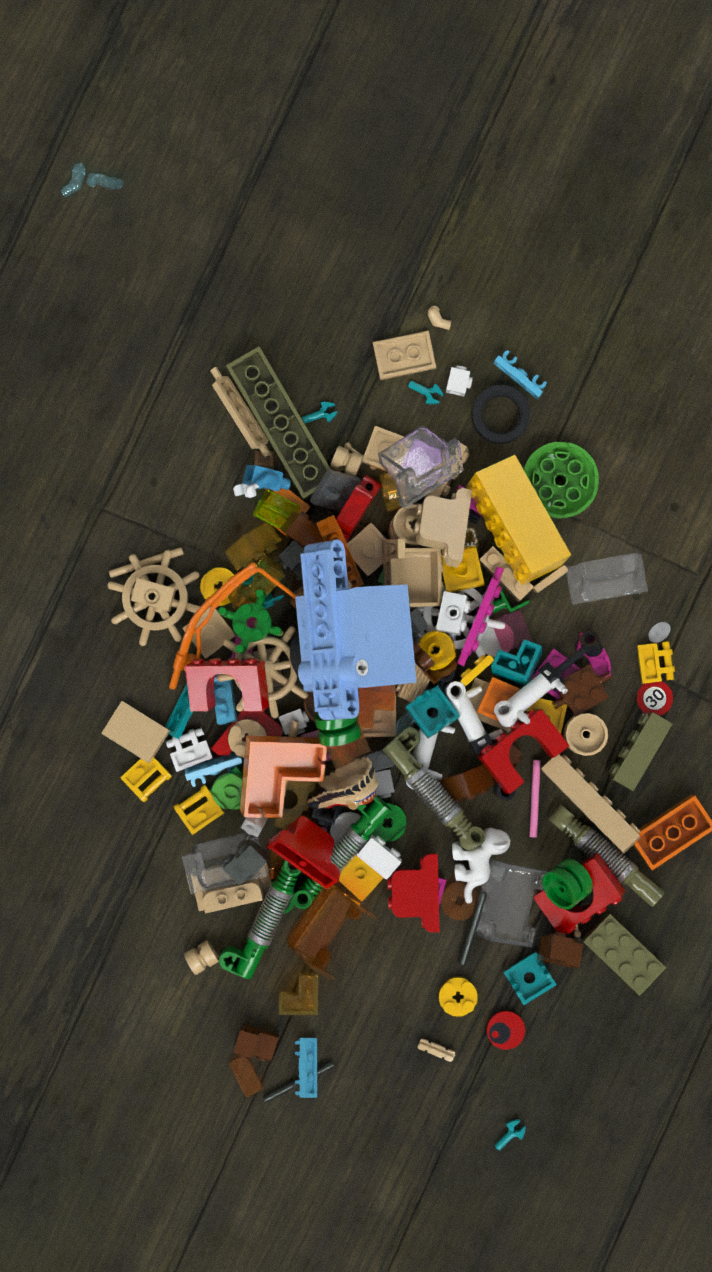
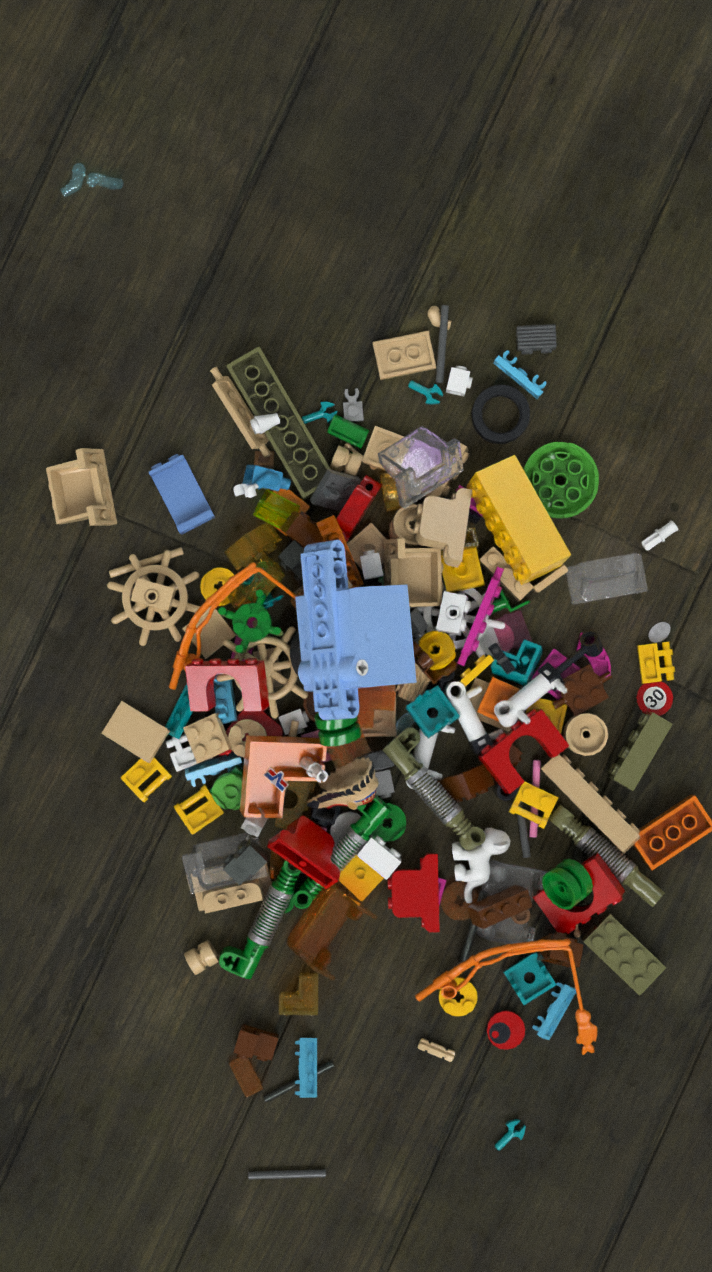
none -> tan windscreen [46,448,117,526]
none -> medium blue panel [149,454,215,535]
none -> tan plate [183,713,232,764]
none -> dark grey bar [248,1169,326,1180]
none -> white cone [250,413,280,435]
none -> sticker [264,768,289,793]
none -> white pin [300,756,328,783]
none -> green tile [327,414,370,449]
none -> light grey plate [343,388,364,422]
none -> white brick [360,550,383,580]
none -> orange piece [415,939,598,1055]
none -> dark grey bar [436,305,449,383]
none -> reddish brown brick [468,885,532,929]
none -> black sticker [488,643,515,674]
none -> yellow plate [509,782,558,829]
none -> medium nougat tile [511,909,530,924]
none -> dark grey bar [514,786,531,858]
none -> dark grey brick [516,324,557,355]
none -> medium azure plate [533,983,576,1040]
none -> white axle [641,521,678,550]

